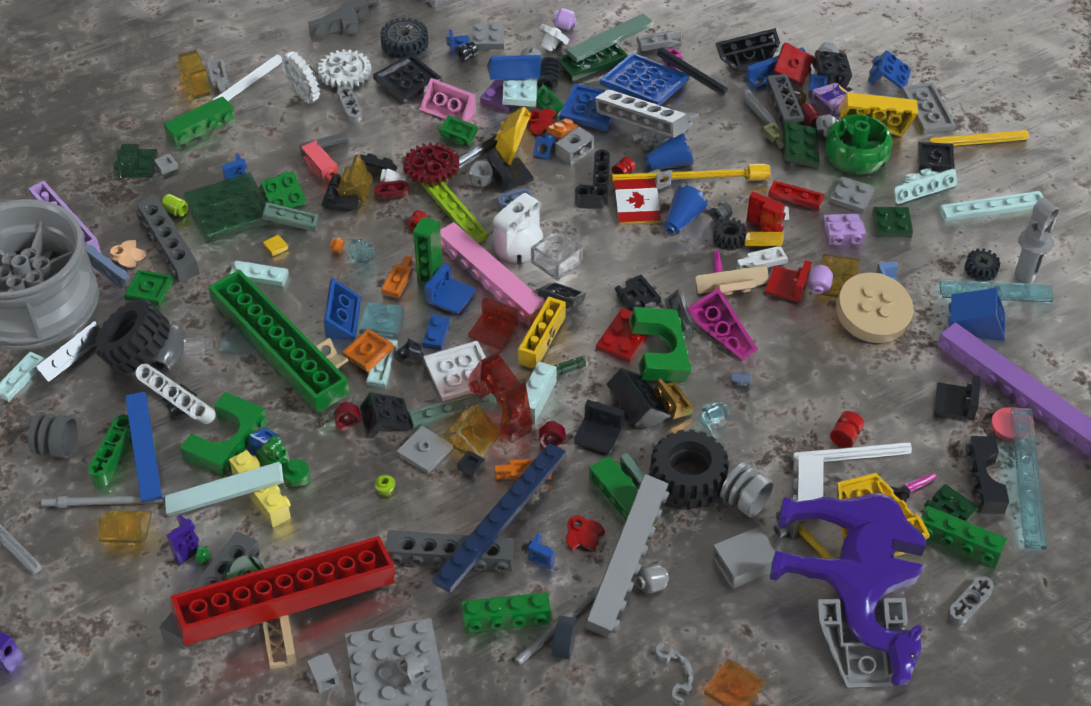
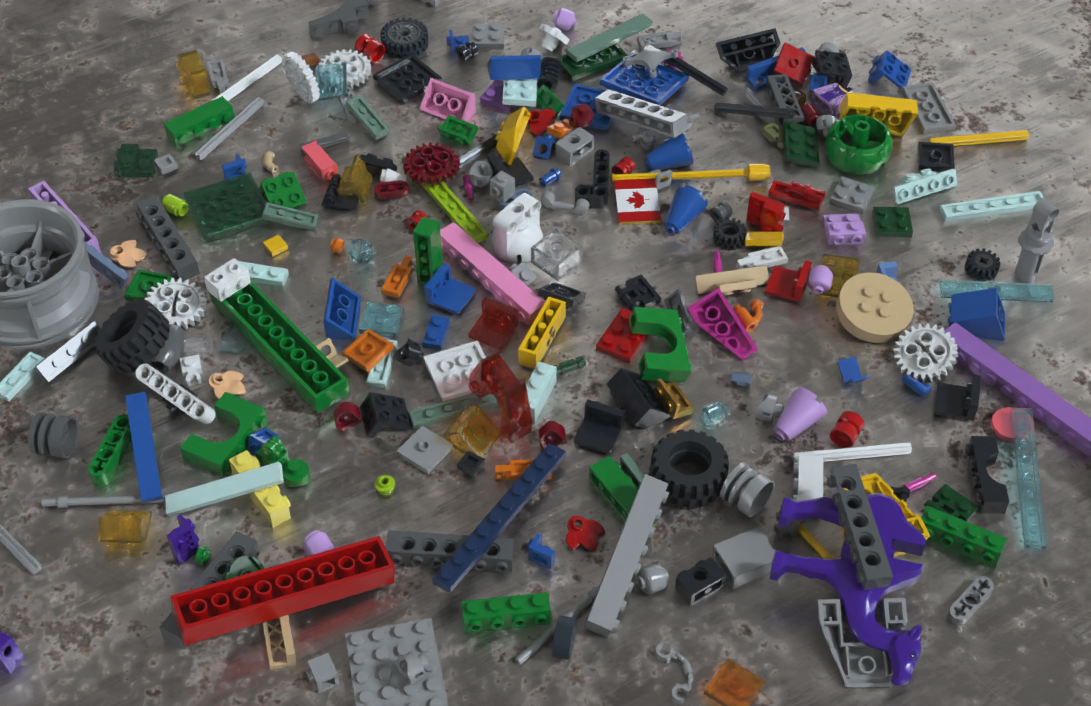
none -> white gear [145,278,207,330]
none -> white plate [180,354,203,386]
none -> light grey axle [194,97,264,161]
none -> white brick [204,258,251,302]
none -> light nougat plate [208,371,246,399]
none -> tan arm [262,151,278,174]
none -> dark orange tile [301,53,320,67]
none -> lavender head [302,530,334,556]
none -> clear light blue plate [316,62,347,101]
none -> sand green plate [346,95,390,140]
none -> red wheel [354,34,385,63]
none -> dark pink piece [463,174,474,201]
none -> light grey brick [490,171,515,203]
none -> light grey bracket [508,261,537,286]
none -> blue pin [539,168,562,188]
none -> light grey bar [541,192,590,215]
none -> dark red piece [569,104,594,128]
none -> light grey piece [623,37,678,78]
none -> black brick [675,557,726,607]
none -> black axle [714,102,795,119]
none -> orange plant [733,299,764,332]
none -> light grey piece [756,394,784,422]
none -> lavender cone [774,387,827,441]
none -> red pin [788,181,826,202]
none -> dark grey brick [827,464,893,590]
none -> blue bracket [837,357,869,386]
none -> white gear [894,323,958,383]
none -> blue arm [902,375,931,396]

